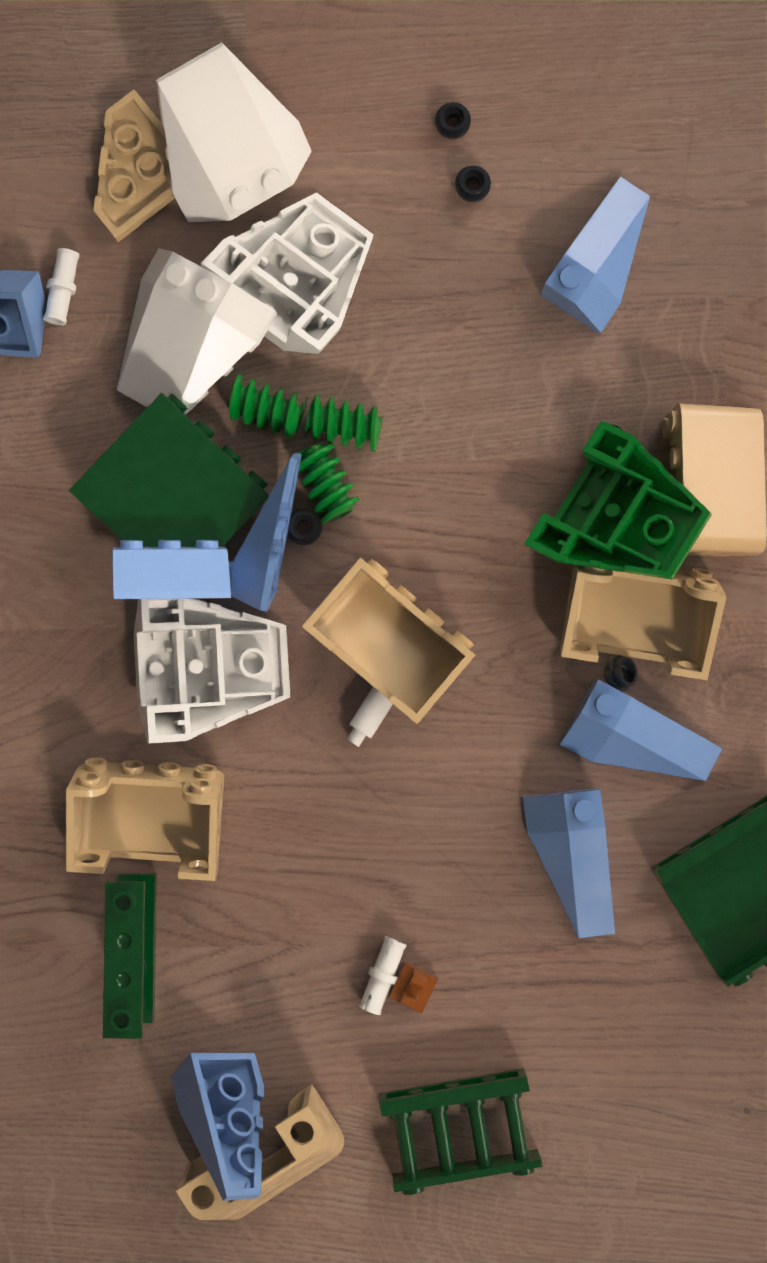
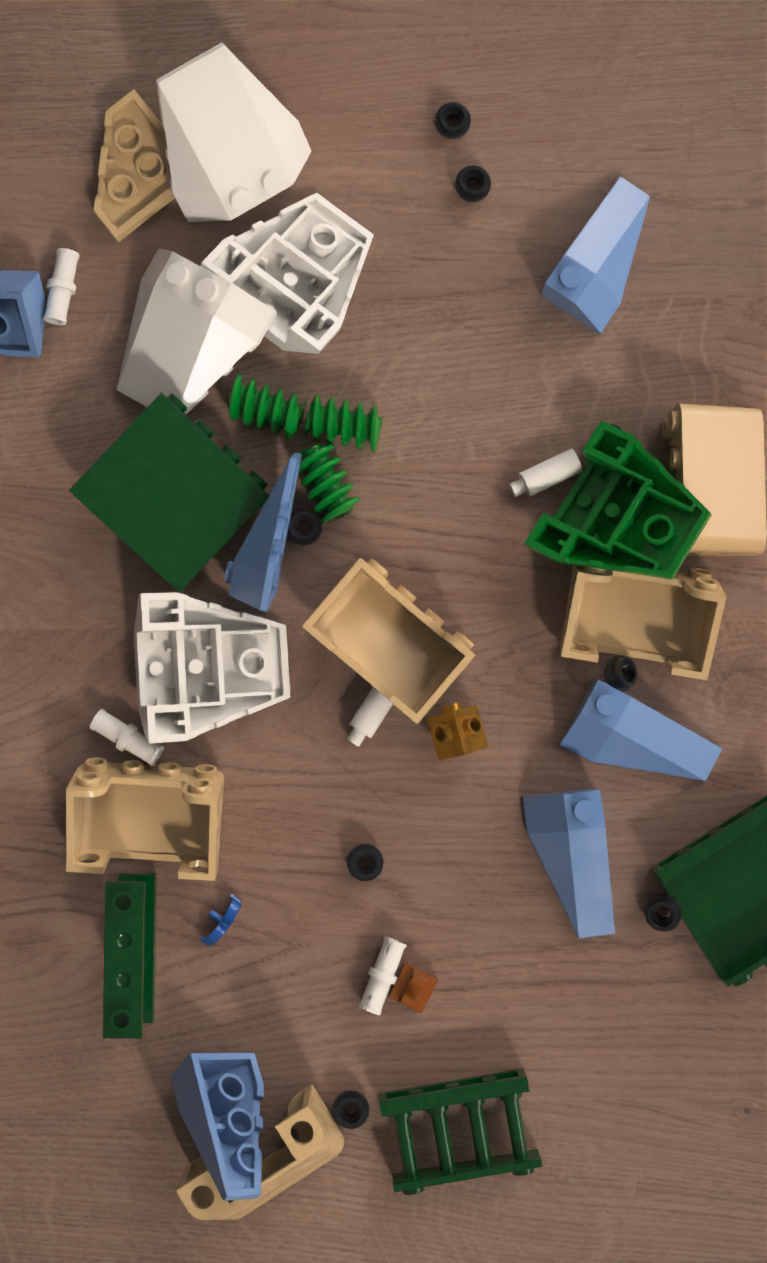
light blue slope [112,540,231,599] -> none
none -> white pin [90,709,164,767]
none -> blue piece [200,894,242,946]
none -> black plate [332,1090,369,1129]
none -> black plate [347,844,384,881]
none -> pearl gold brick [427,702,489,761]
none -> white cylinder [509,448,583,497]
none -> black plate [644,894,682,932]

